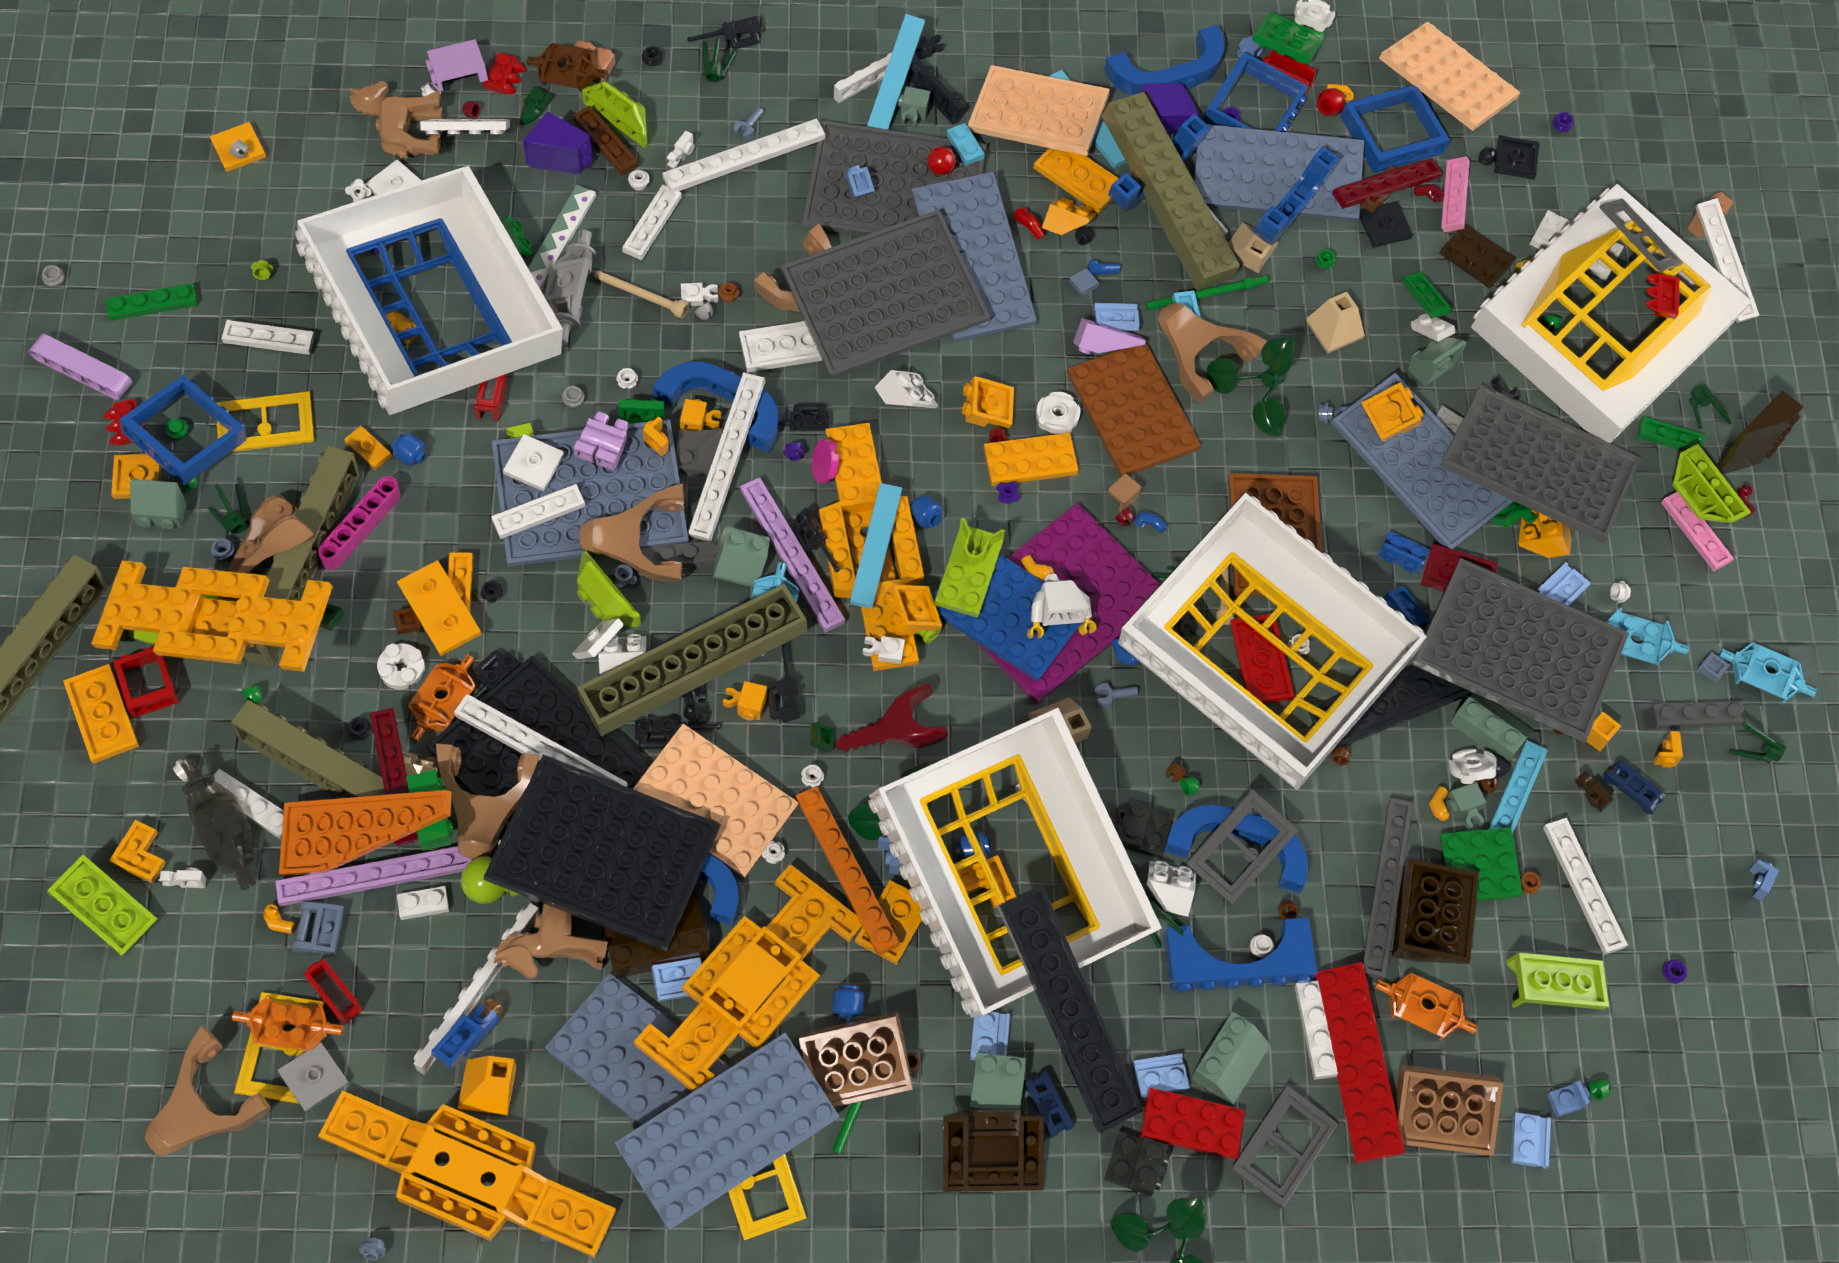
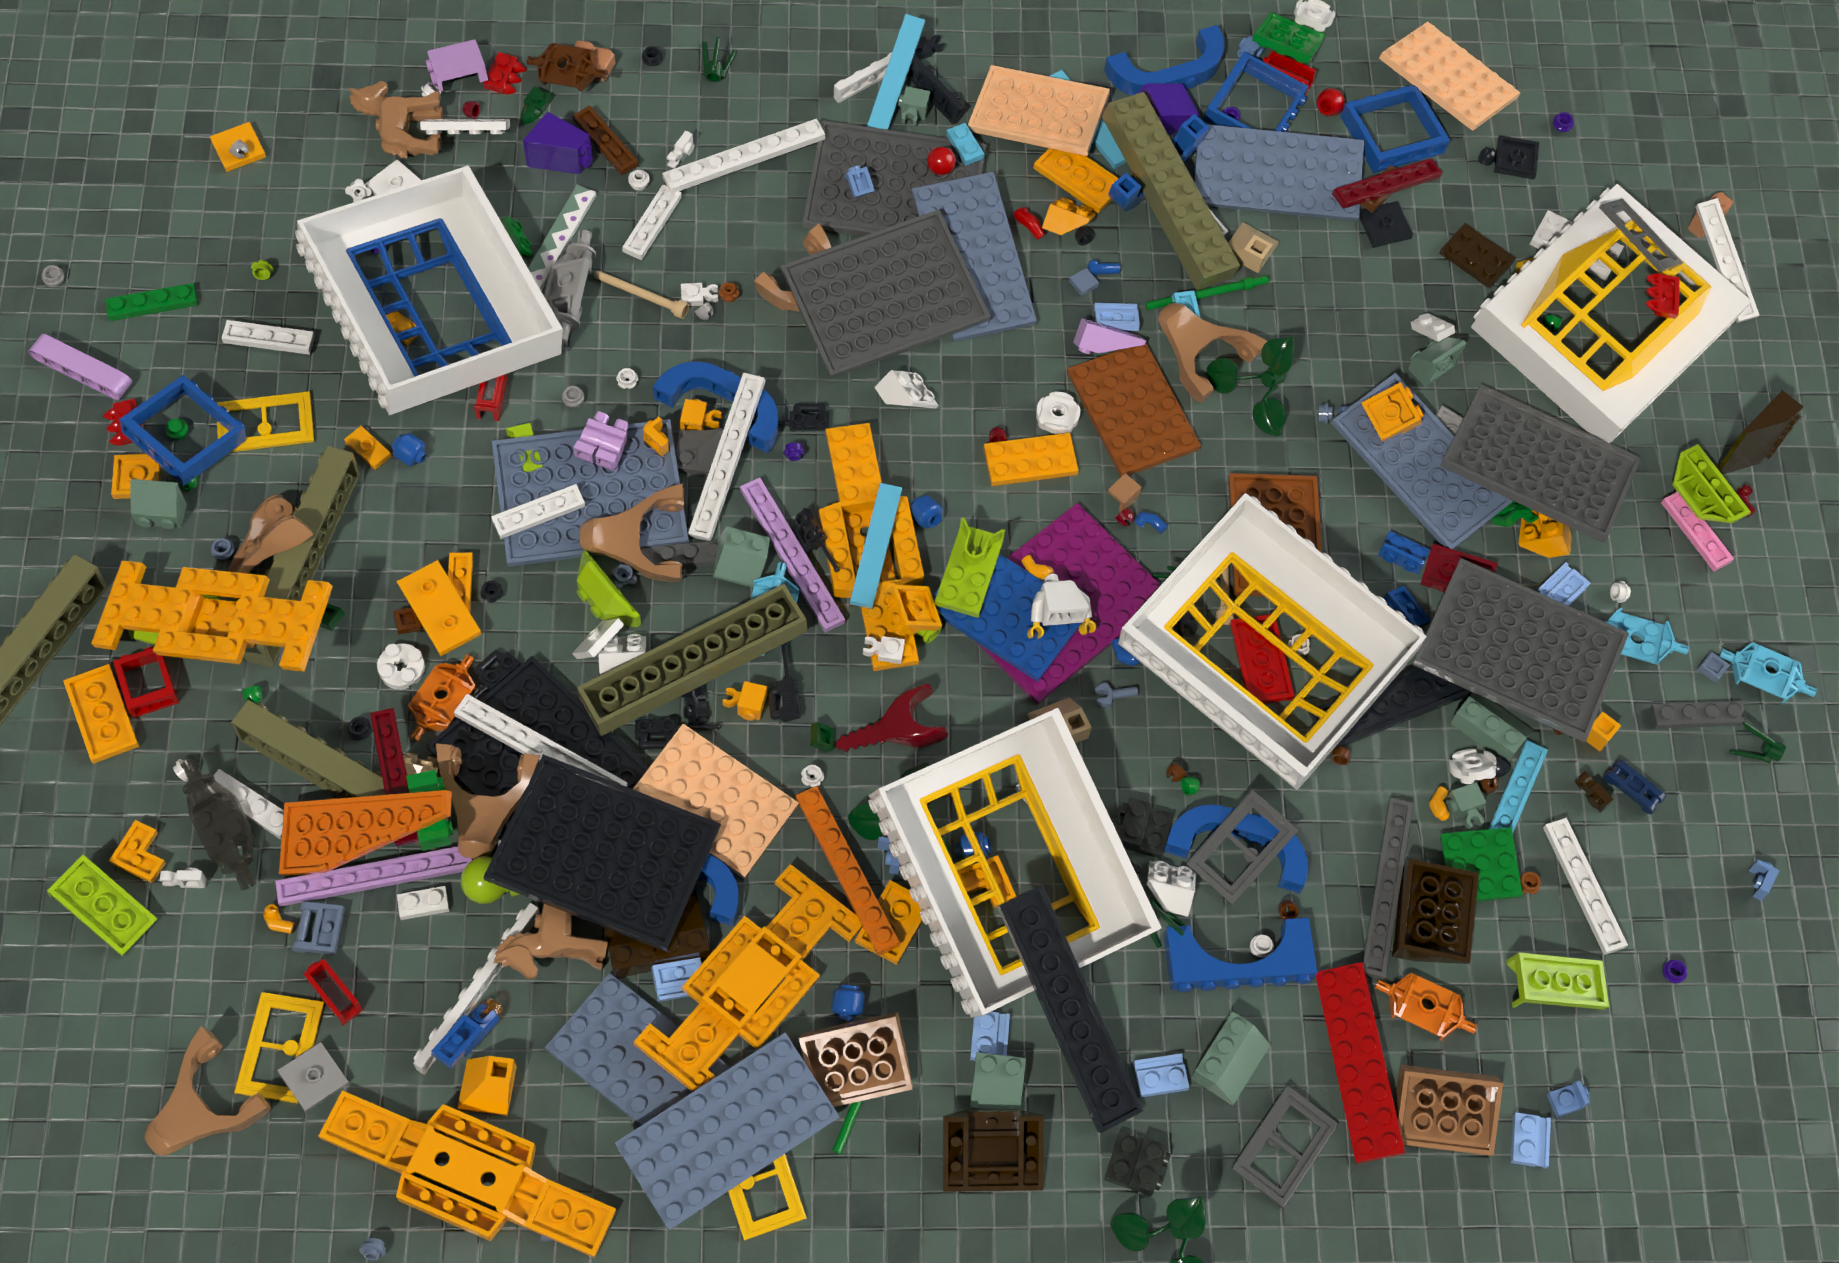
dark green plant [208,484,250,534] -> none
orange plate [232,995,344,1051] -> none
dark pink beam [318,476,401,570] -> none
white plate [503,434,564,492] -> none
lime wedge [582,81,647,148] -> none
green bracket [619,398,665,424] -> none
black piece [687,16,762,49] -> none
sand blue bar [734,107,764,141] -> none
white plate [739,321,822,373] -> none
white plate [762,841,785,864] -> none
dark pink tile [811,439,839,484] -> none
reddish brown hinge [907,1053,920,1075] -> none
light orange plate [962,376,1014,429] -> none
dark purple plate [996,481,1020,504] -> none
dark blue plate [1023,1071,1073,1138] -> none
red plate [1140,1087,1245,1160] -> none
blue arch [1253,146,1340,246] -> none
white plate [1294,981,1338,1080] -> none
tan slope [1306,292,1365,354] -> none
green plate [1315,249,1336,269] -> none
light orange arm [1326,84,1354,103] -> none
green tile [1402,272,1451,319] -> none
dark red arm [1414,185,1445,203] -> none
bright pink plate [1441,156,1470,232] -> none
black arm [1491,377,1521,400] -> none
green hinge [1589,1079,1611,1101] -> none
green tile [1637,416,1706,451] -> none
light orange bracket [1653,731,1683,768] -> none
dark green plant [1689,384,1732,429] -> none

